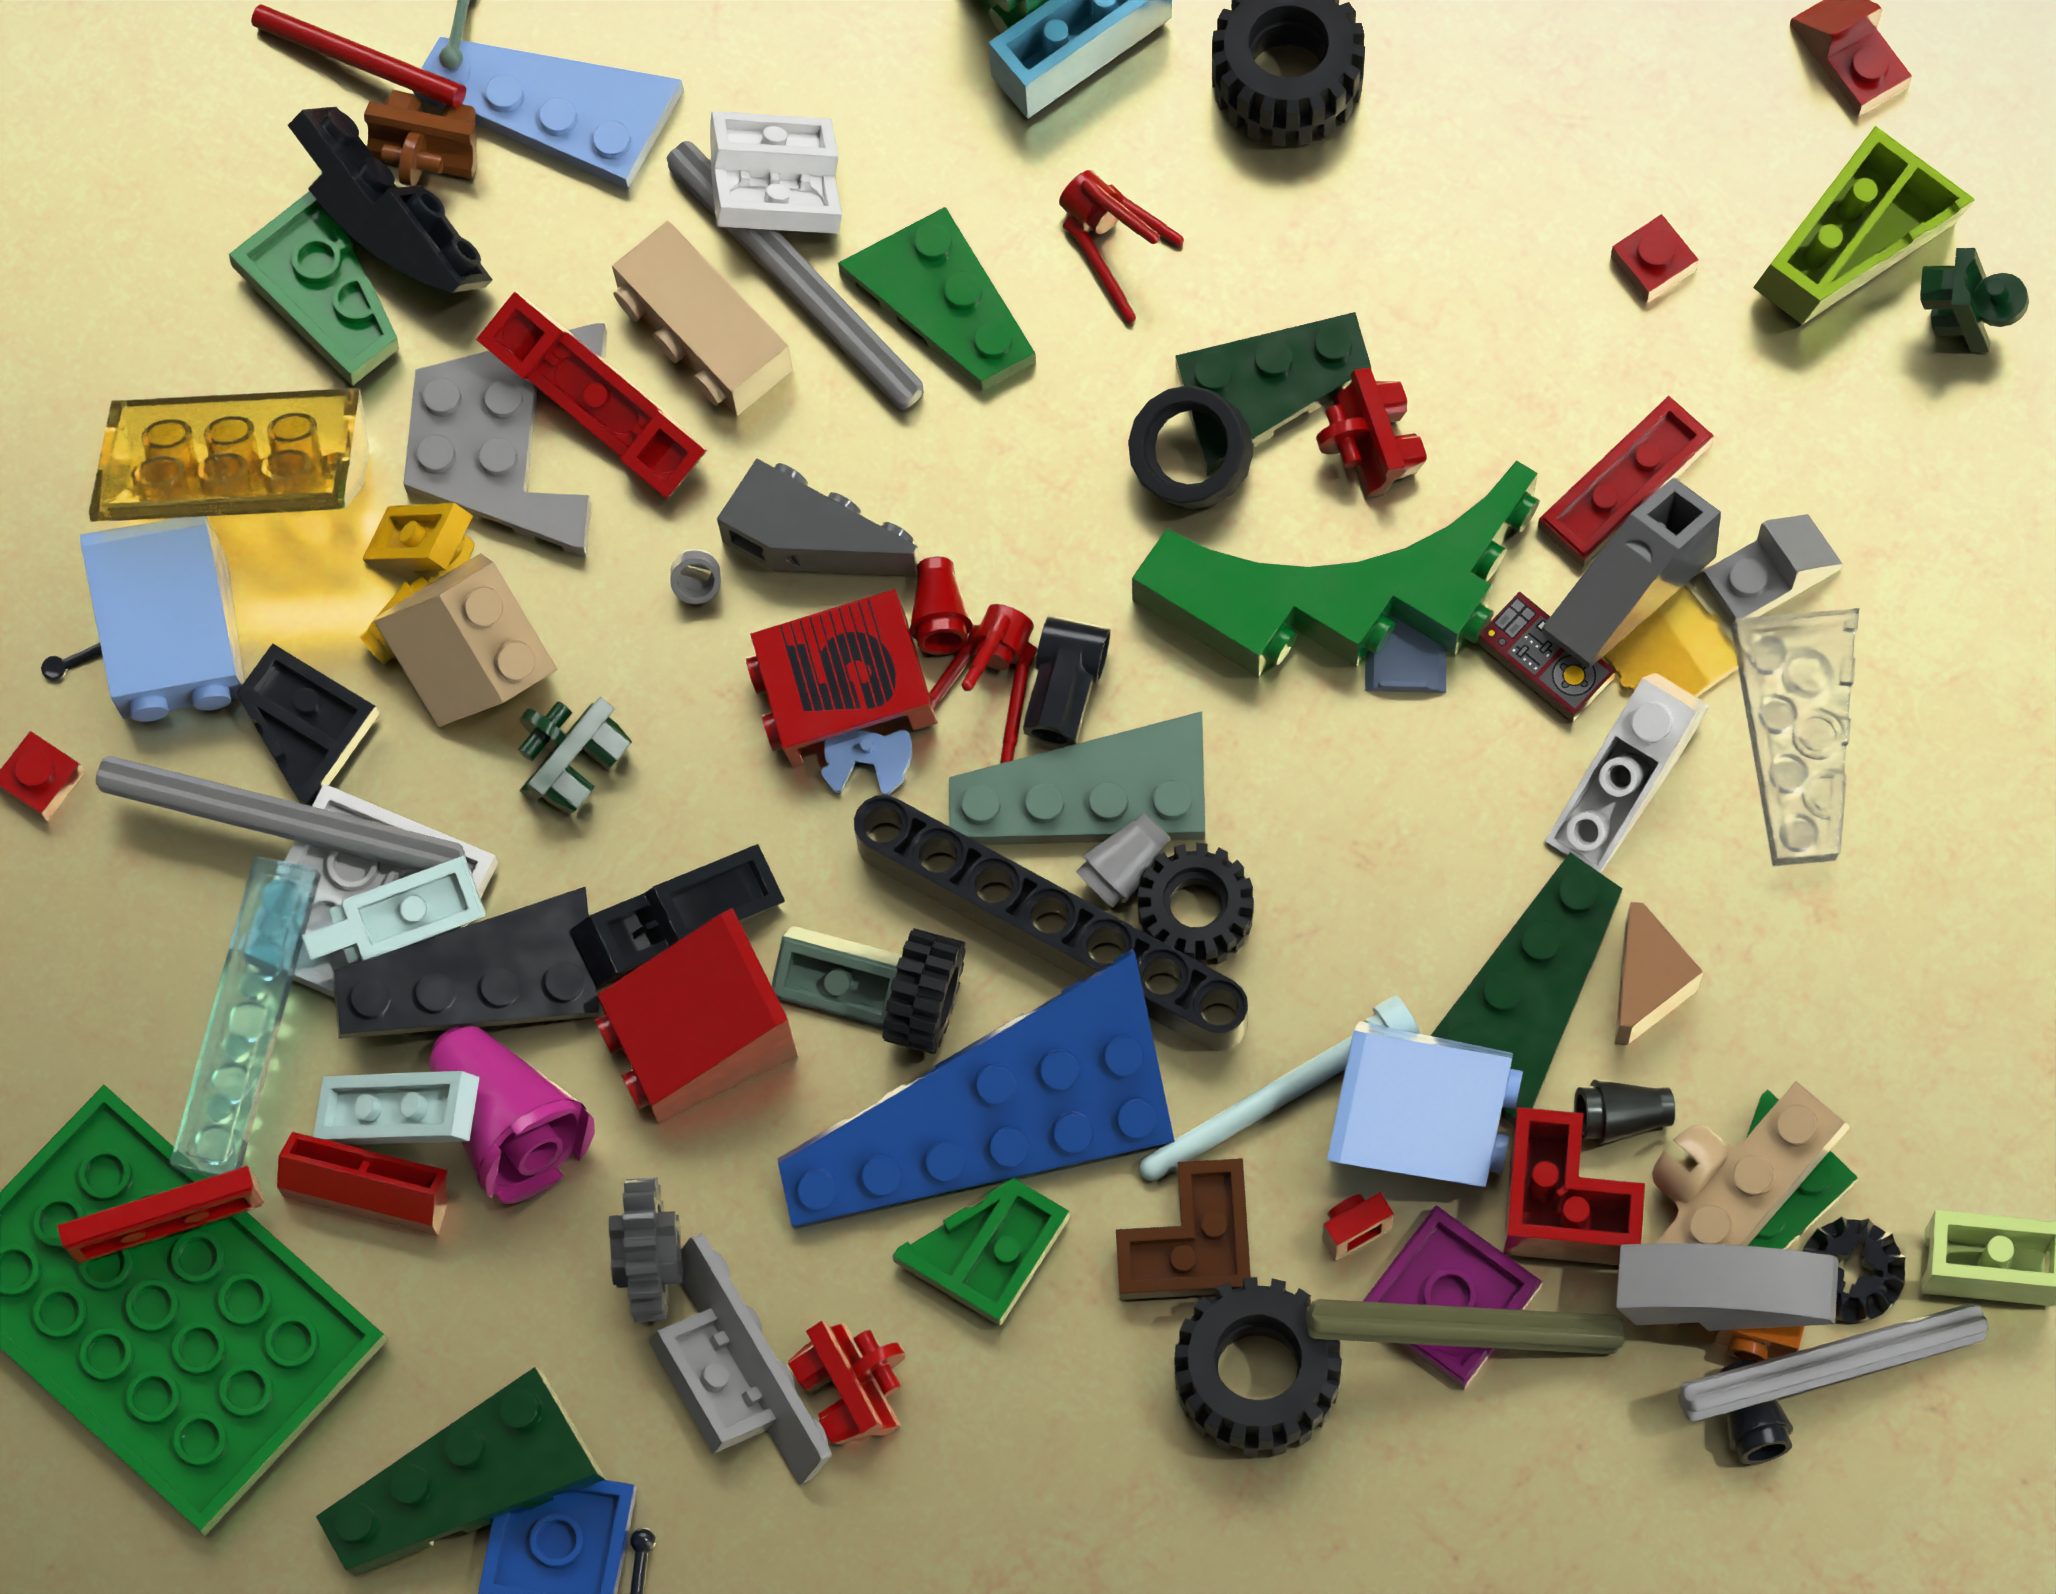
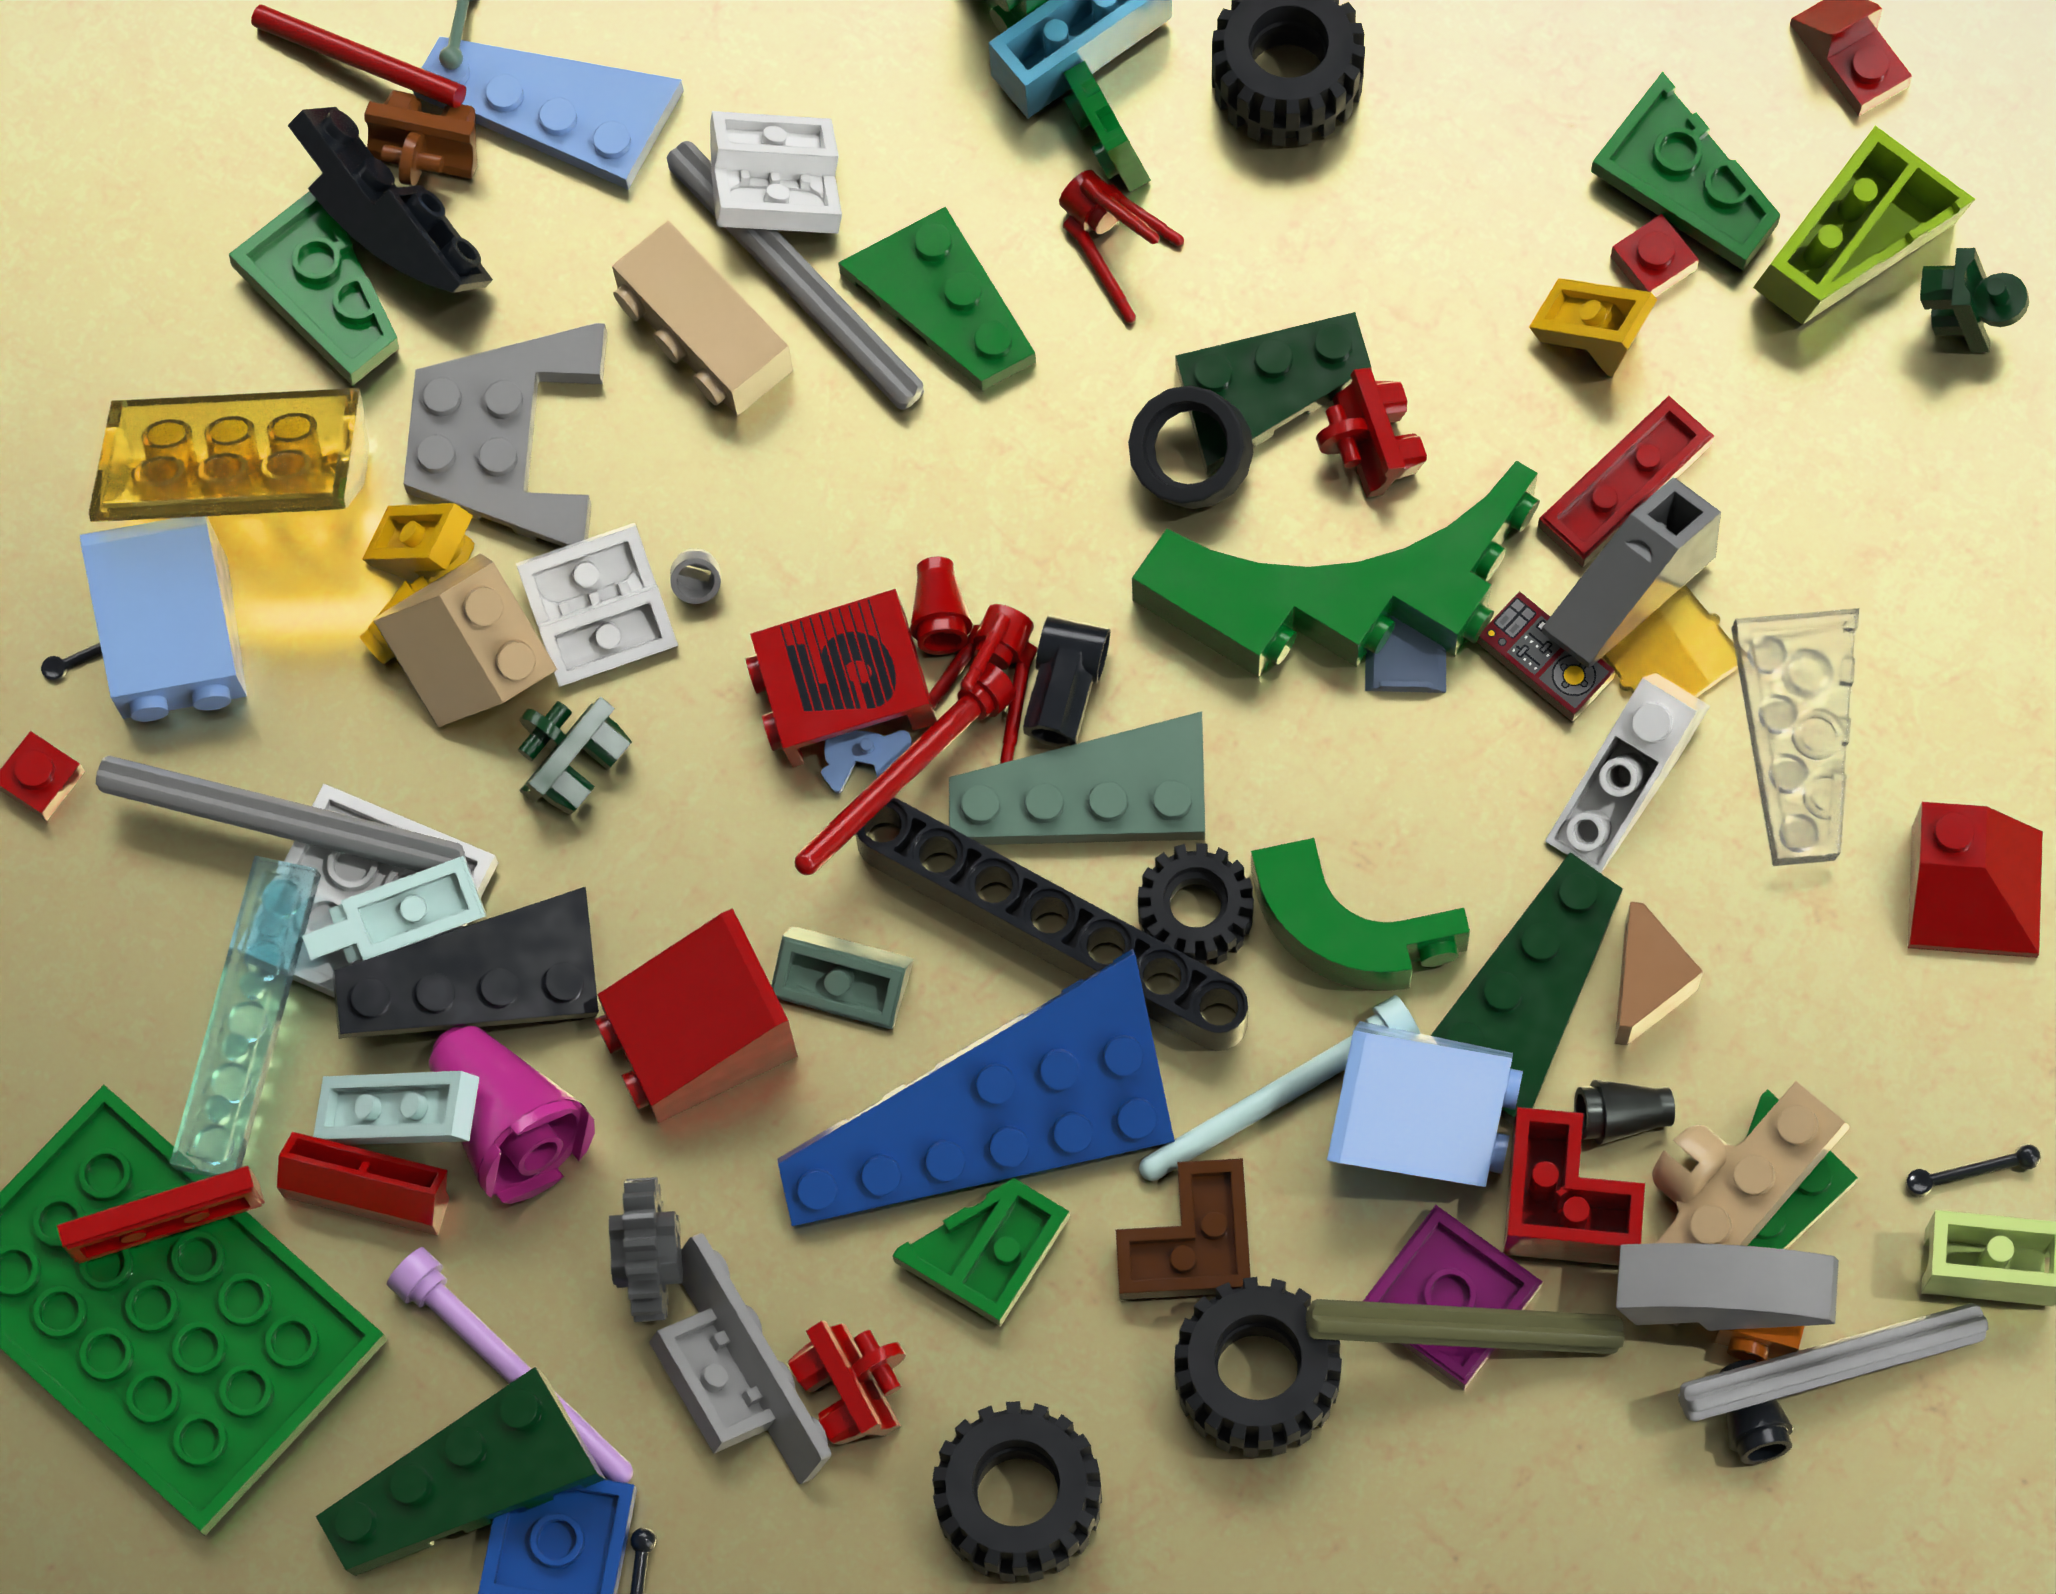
black wing [236,643,379,806] -> none
red slope [476,291,708,499] -> none
black slope [570,844,785,987] -> none
dark grey slope [717,458,920,577] -> none
black tyre [882,928,966,1054] -> none
light grey cone [1076,812,1171,907] -> none
red plate [1322,1192,1394,1262] -> none
light grey slope [1701,514,1843,630] -> none
black gear [1803,1217,1906,1322] -> none
none -> lavender piece [387,1247,633,1483]
none -> white slope [516,523,678,687]
none -> red piece [794,662,1016,875]
none -> black tyre [932,1401,1102,1582]
none -> green wing [1063,60,1151,192]
none -> green arch [1251,838,1470,991]
none -> yellow slope [1529,278,1657,377]
none -> green wing [1591,71,1781,270]
none -> black hinge [1906,1144,2041,1197]
none -> red slope [1908,802,2043,958]

